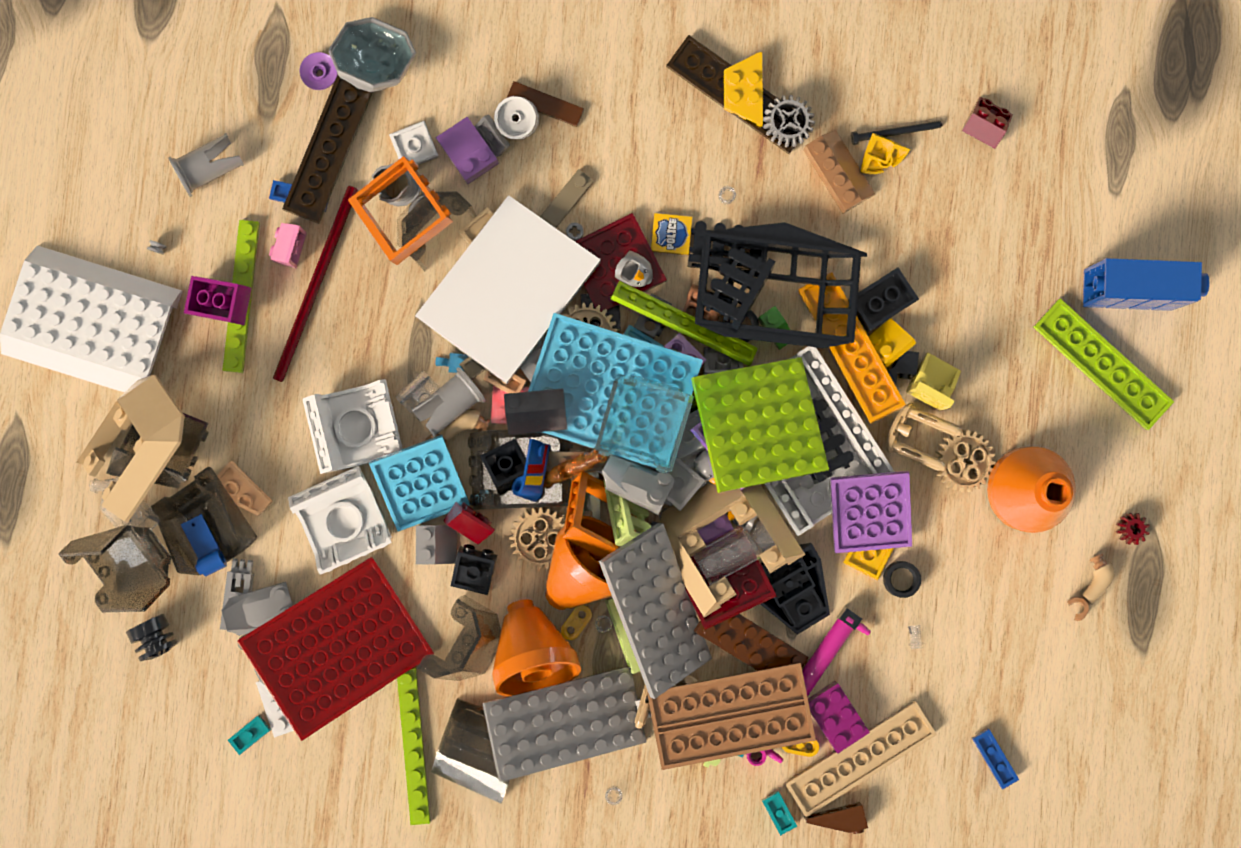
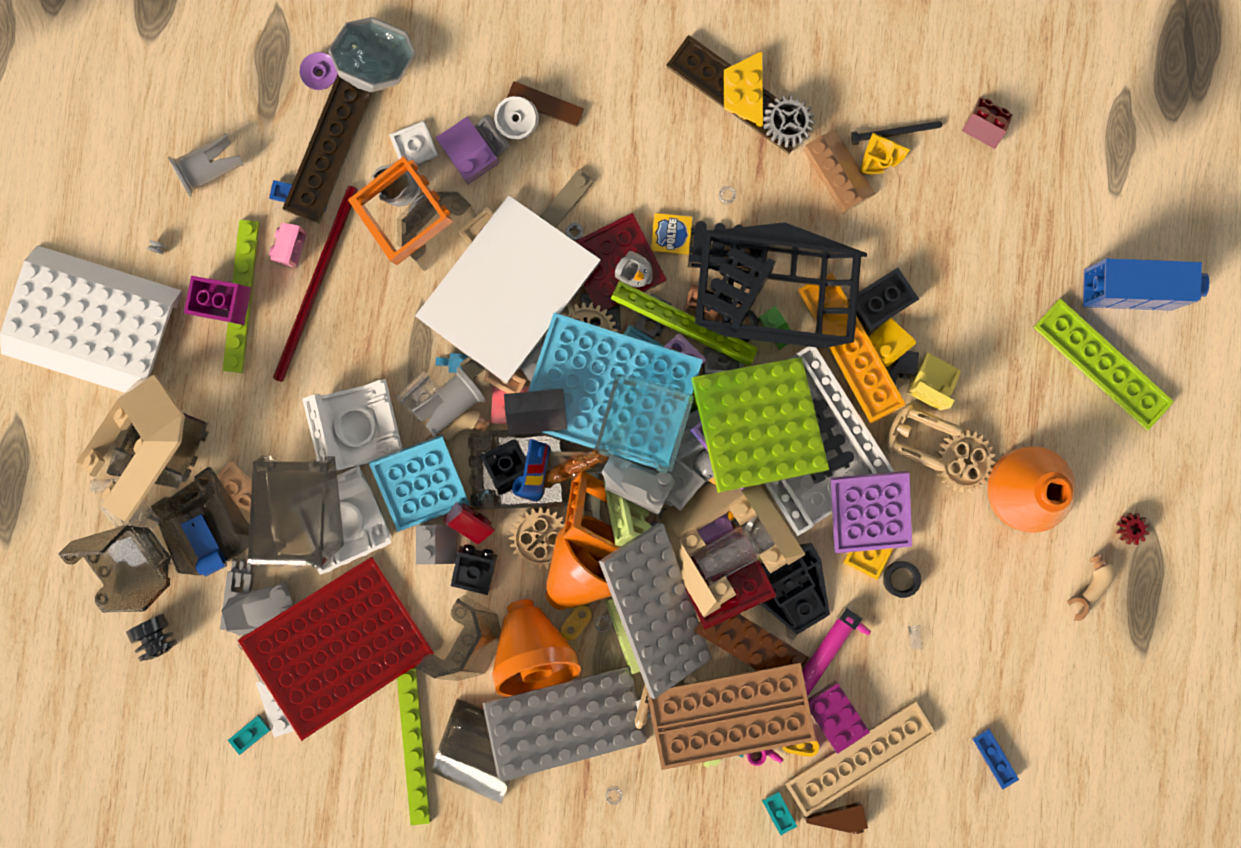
none -> clear smoke windscreen [248,456,344,568]

